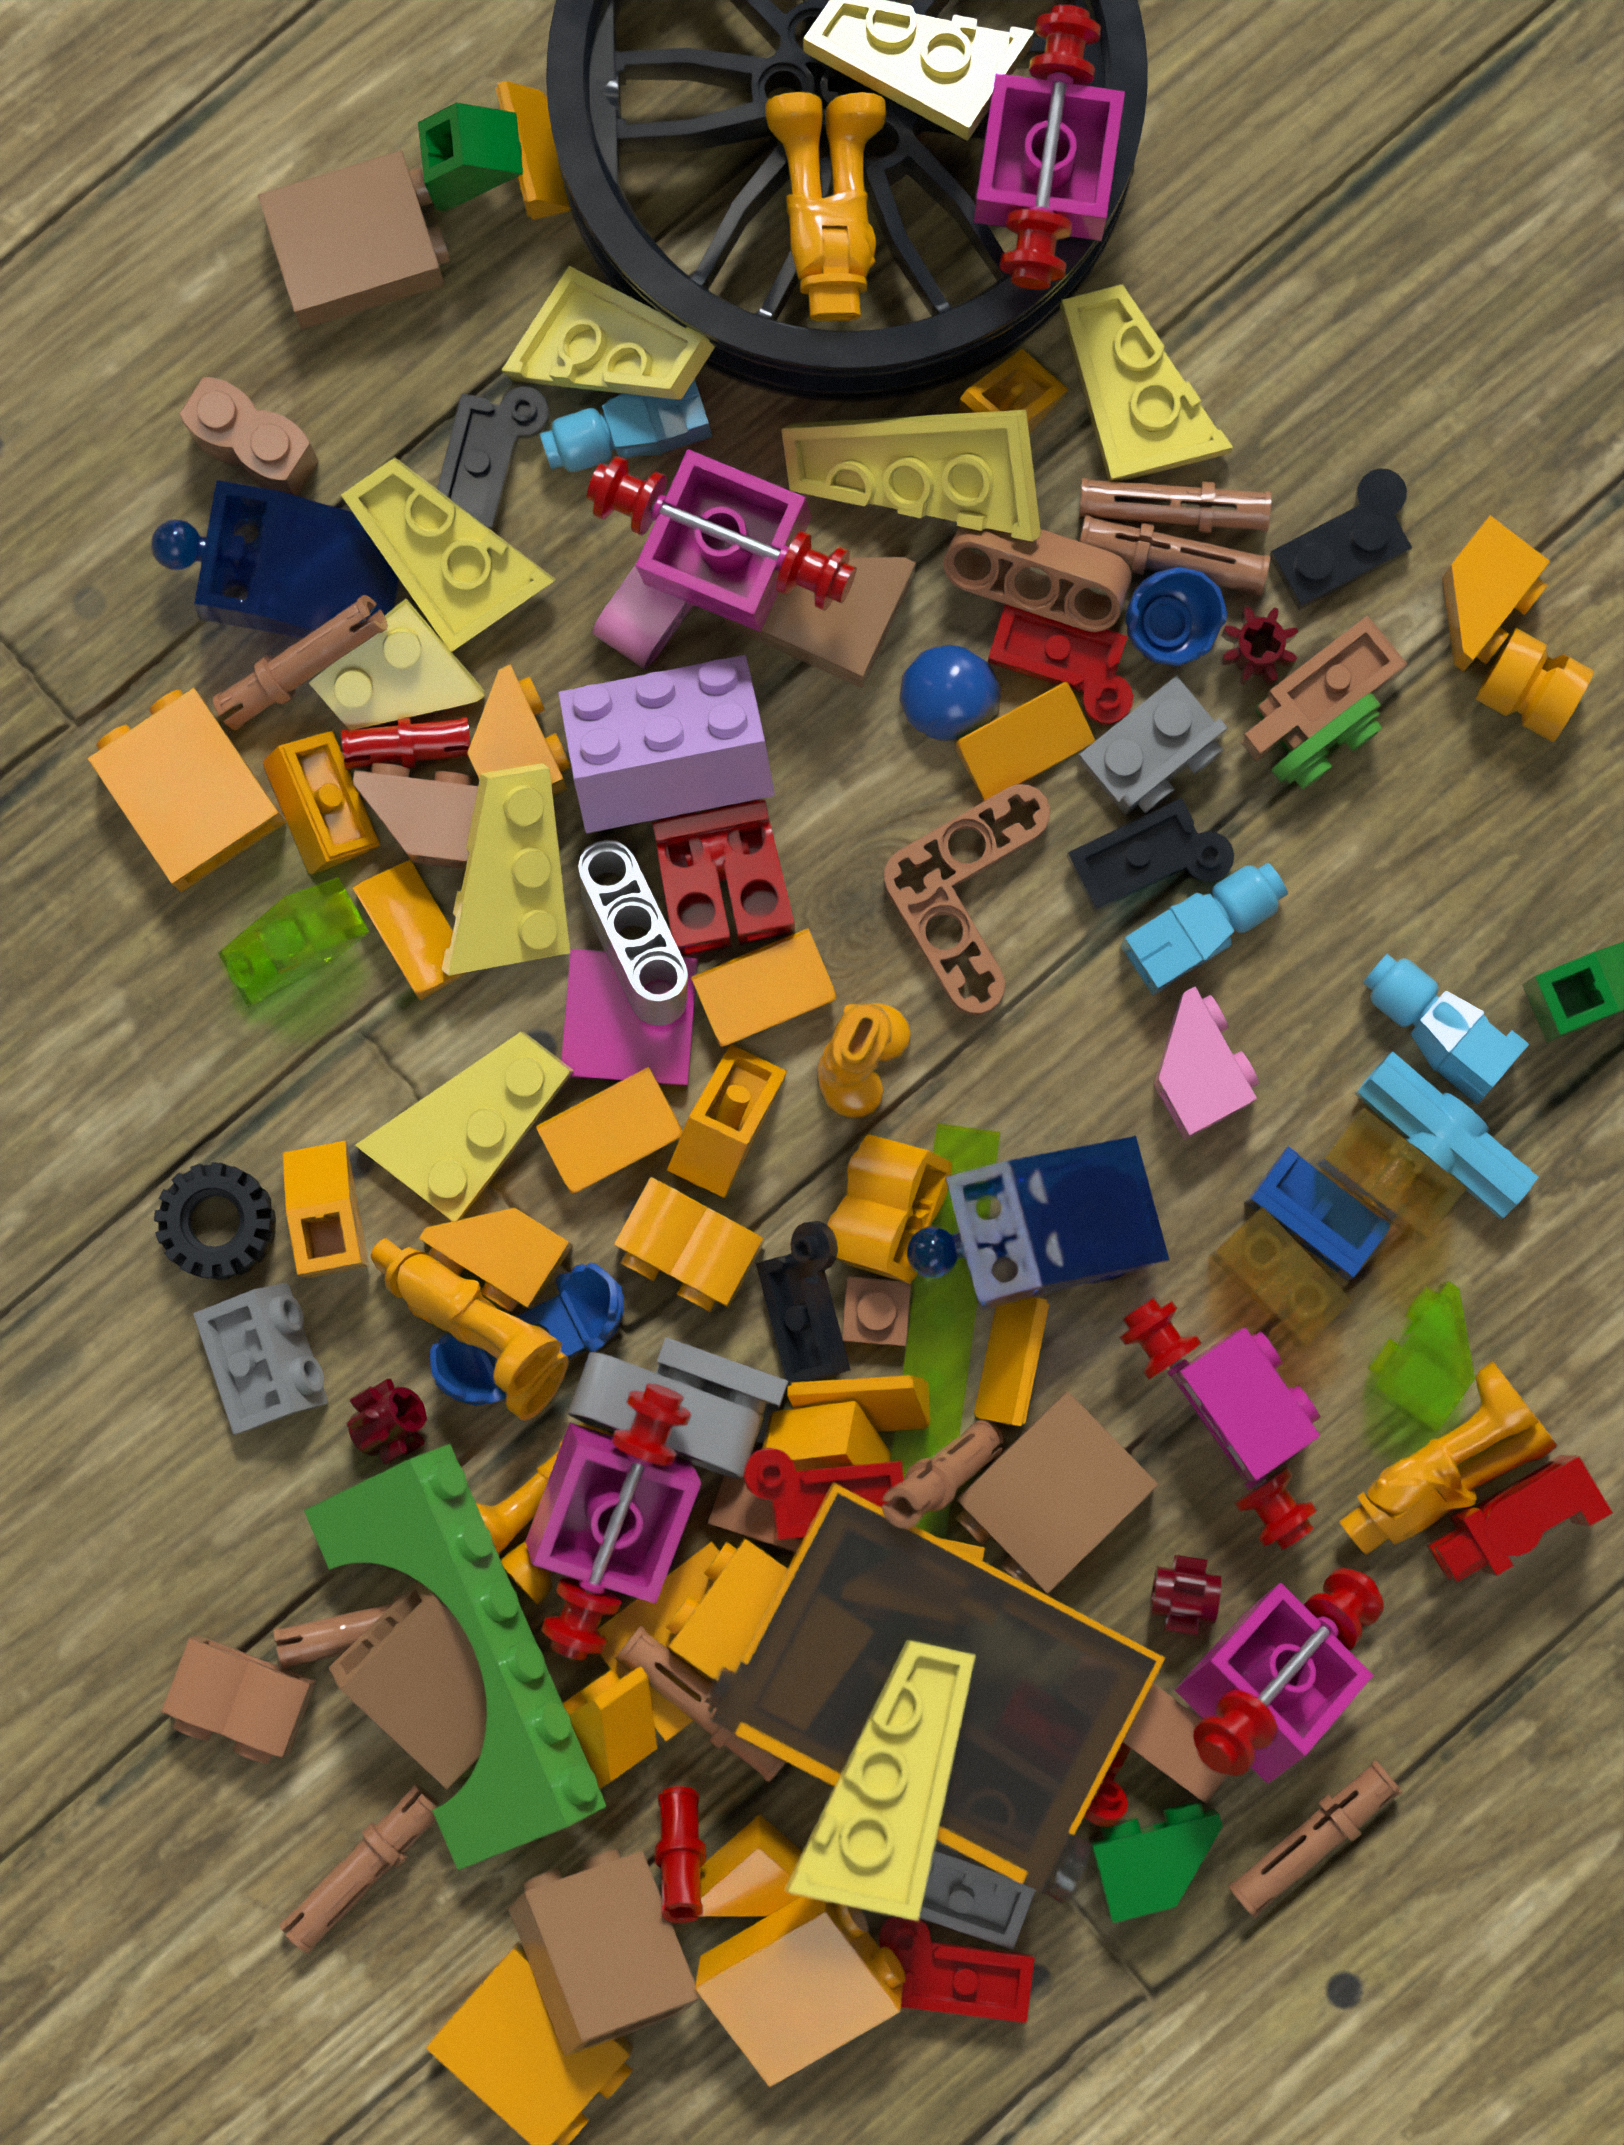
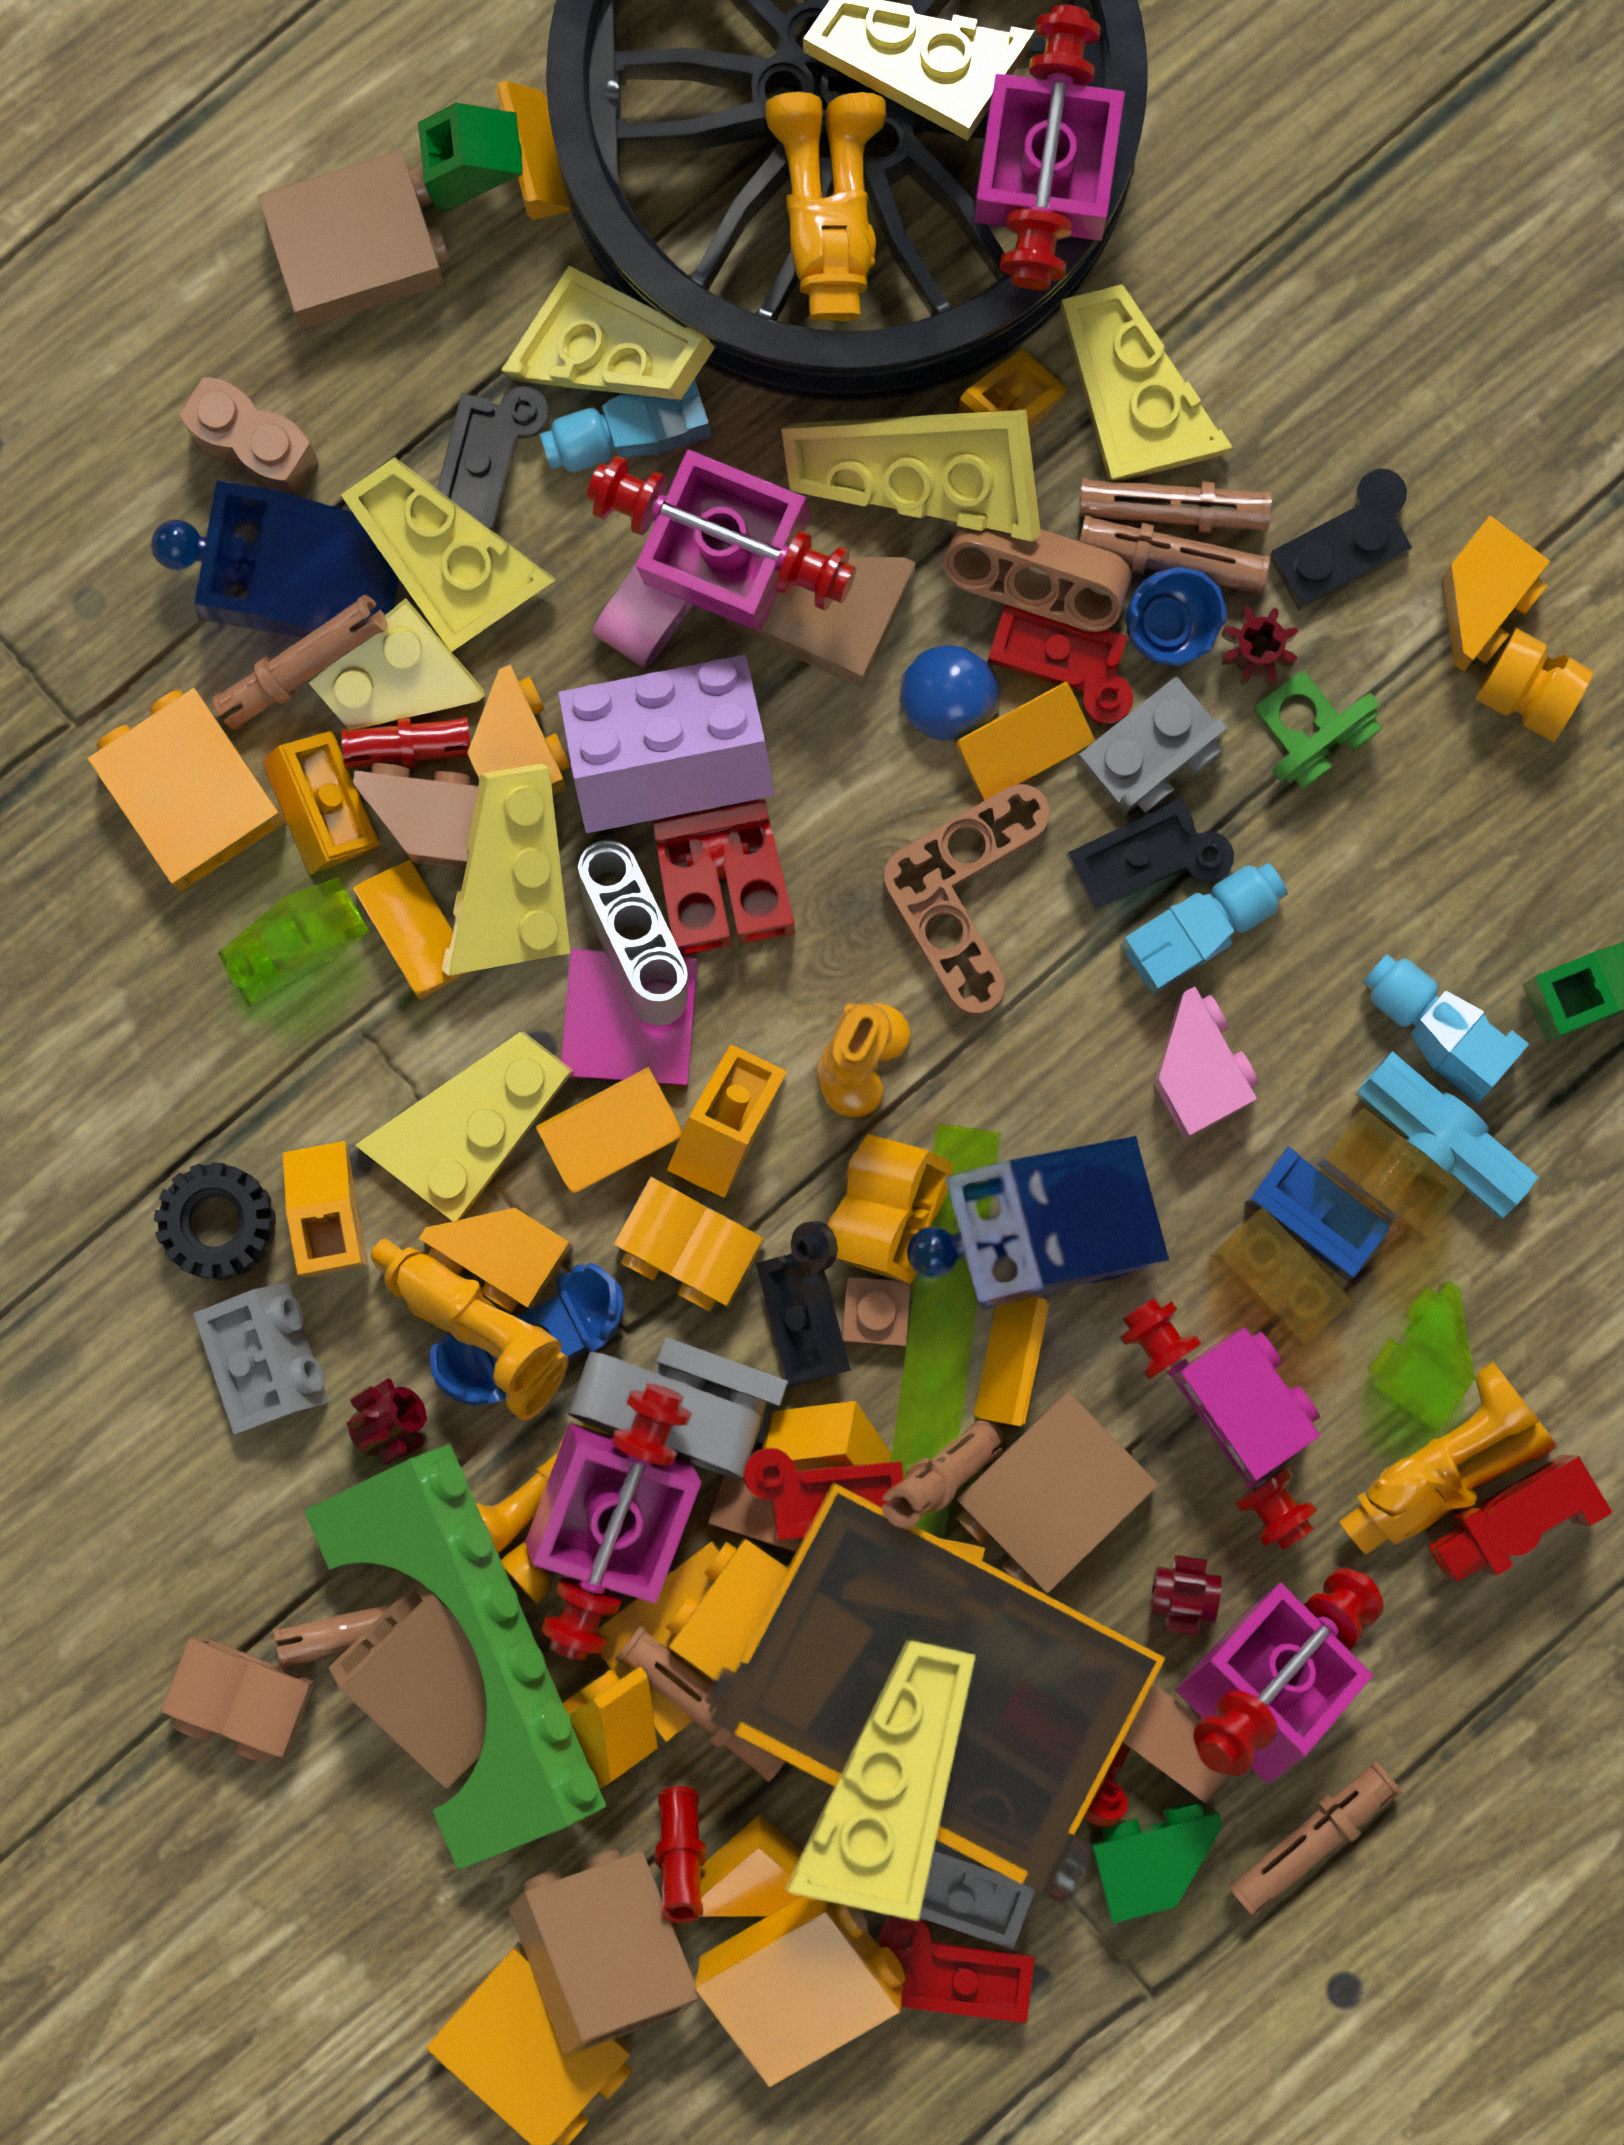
nougat pin [279,1783,441,1954] -> none
light orange slope [691,928,837,1047] -> none
light orange slope [787,1375,930,1432] -> none
nougat hinge [1241,616,1407,762] -> none

